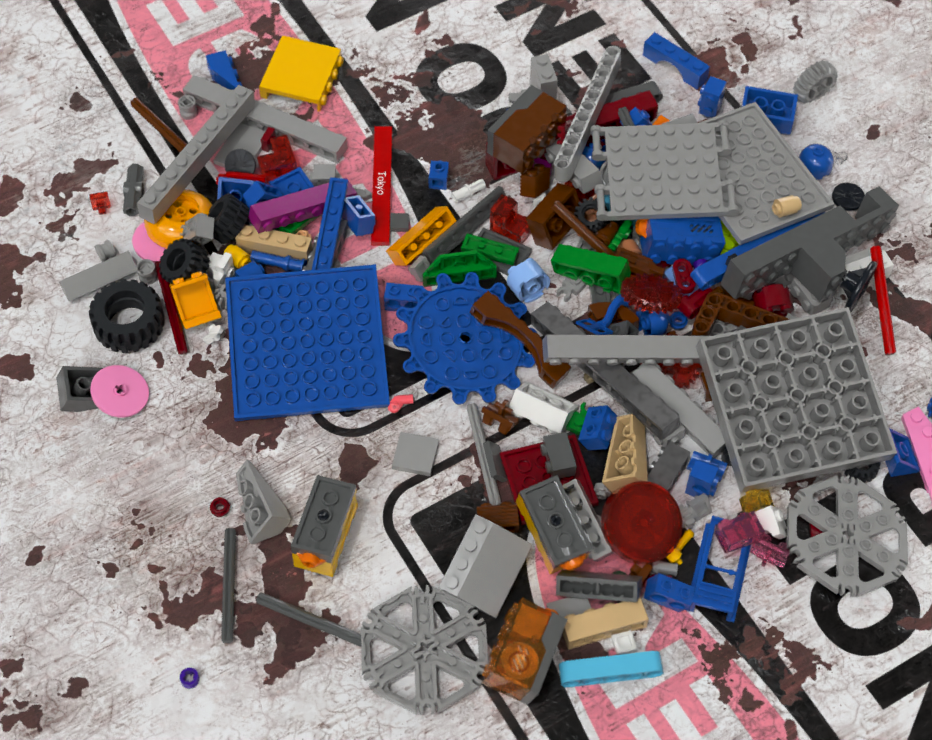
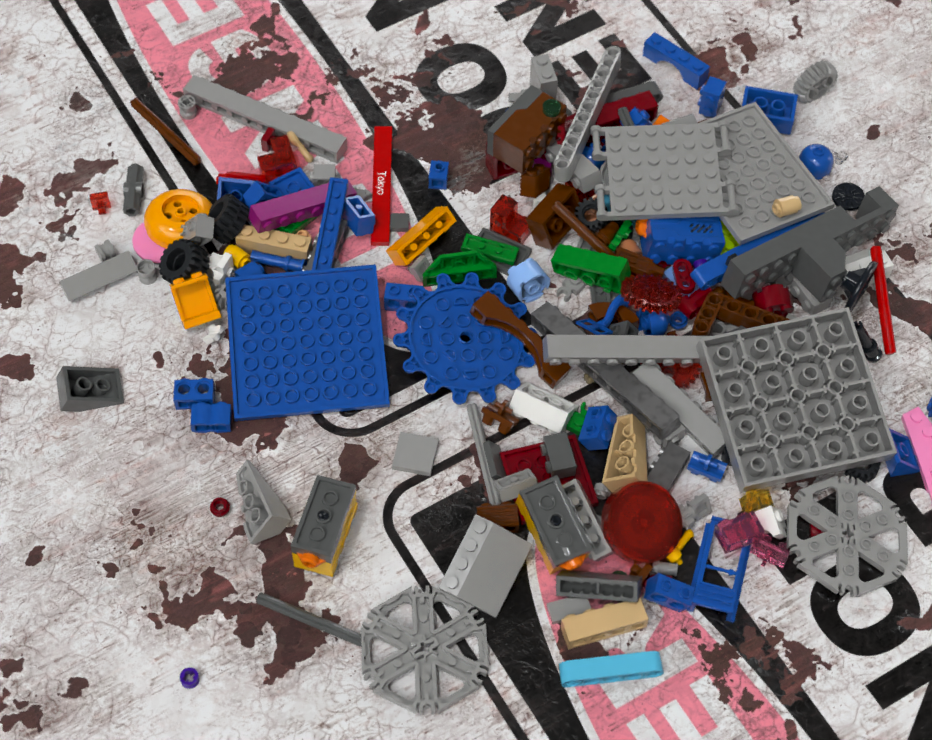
black tyre [89,279,165,353] -> none
bright pink piece [90,365,149,418] -> none
light grey brick [137,85,255,224] -> none
dark red axle [155,260,188,355] -> none
blue slope [205,50,242,90] -> none
light grey tile [213,123,265,168] -> none
dark grey axle [221,528,236,643] -> none
black wheel [224,149,256,174] -> none
yellow panel [259,35,344,112] -> none
coral arm [388,394,413,413] -> none
dark grey tile [423,186,508,265] -> none
white axle [451,179,486,203] -> none
clear orange piece [481,598,568,705] -> none
white tile [611,630,638,655] -> none
blue brick [685,459,720,498] -> none
none -> blue brick [173,378,215,410]
none -> blue brick [190,402,232,433]
none -> tan piece [287,131,313,163]
none -> light grey slope [492,469,537,502]
none -> clear green tile [542,99,561,117]
none -> black pin [854,321,883,362]

